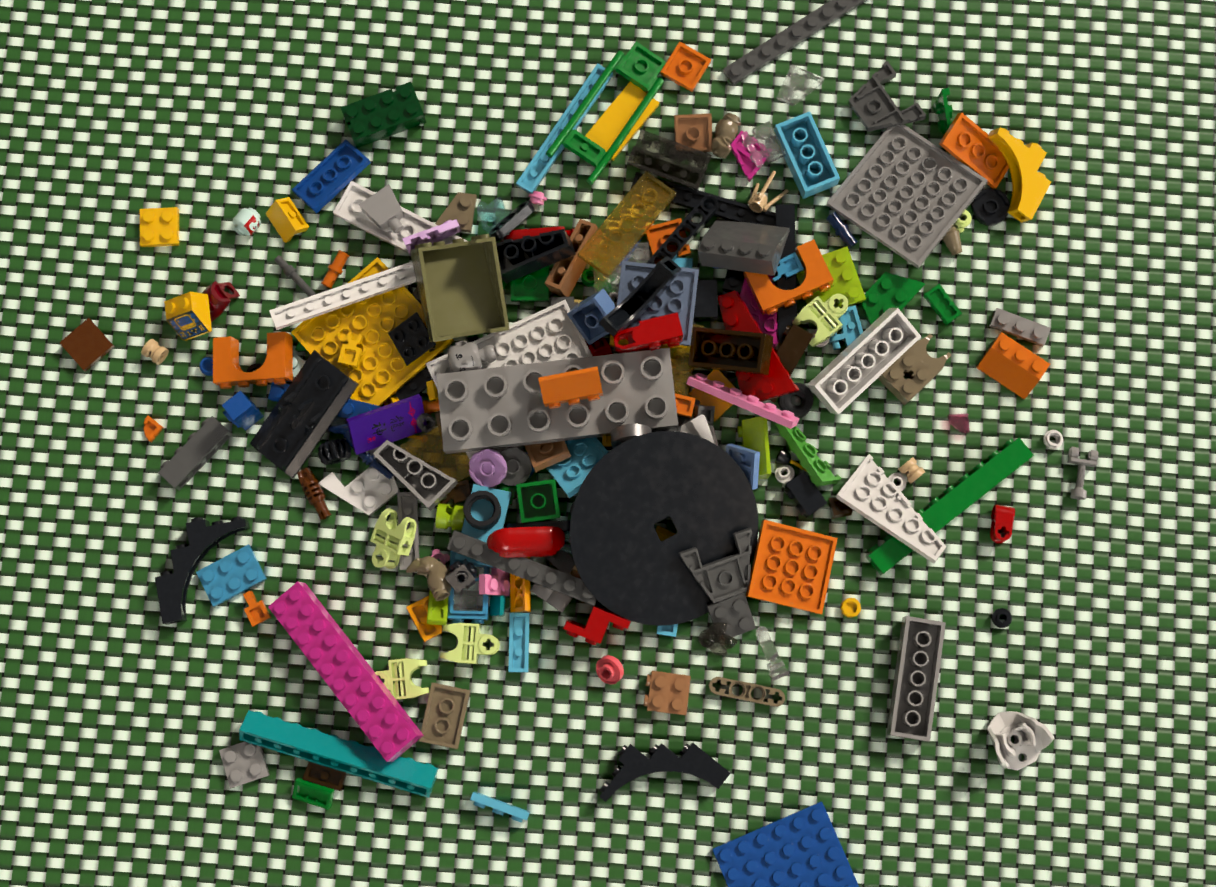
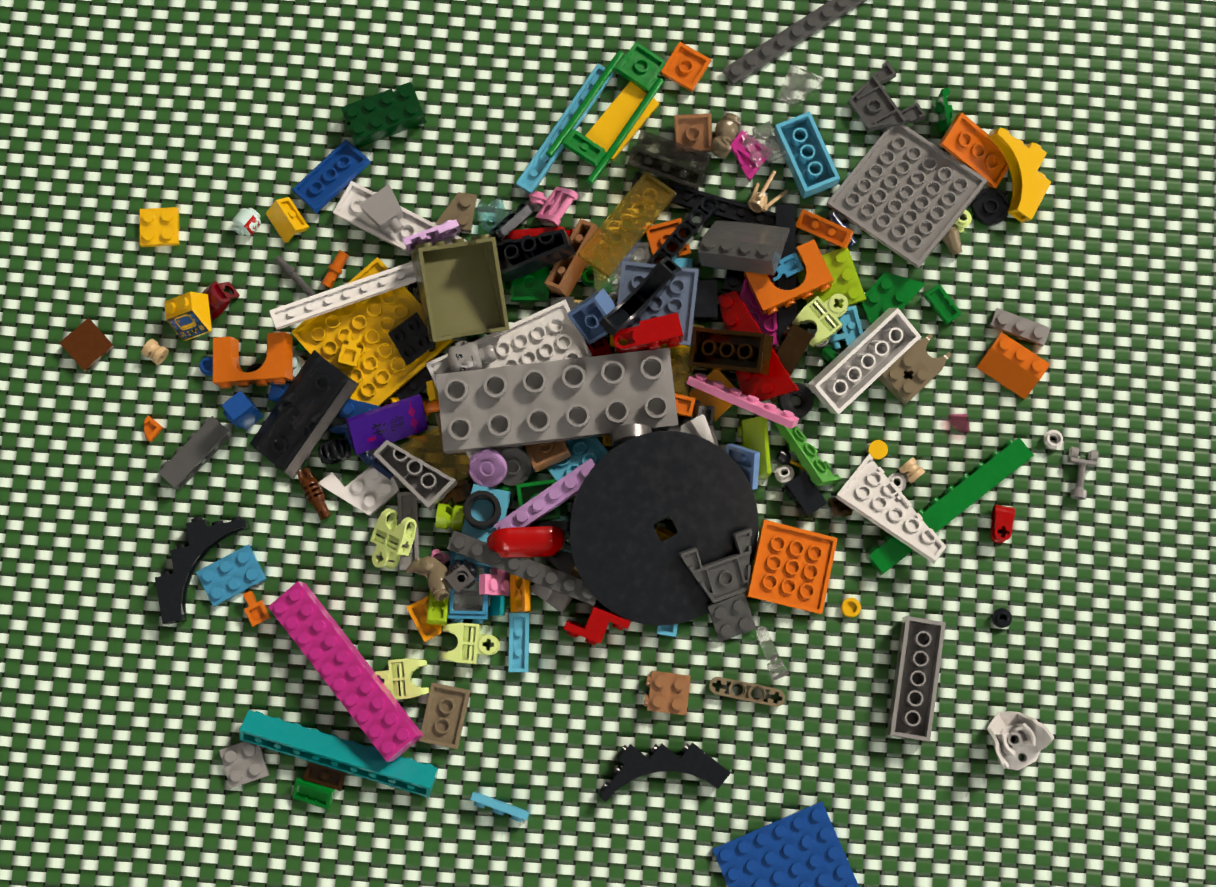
dark grey bush [416,413,436,432] -> none
orange slope [538,366,603,409] -> none
coral plate [596,655,624,685] -> none
clear smoke plate [698,622,738,656] -> none
none -> lavender plate [494,458,595,530]
none -> bright pink plate [536,187,579,227]
none -> orange plate [795,209,854,249]
none -> green plate [820,346,837,363]
none -> yellow tile [868,440,888,460]

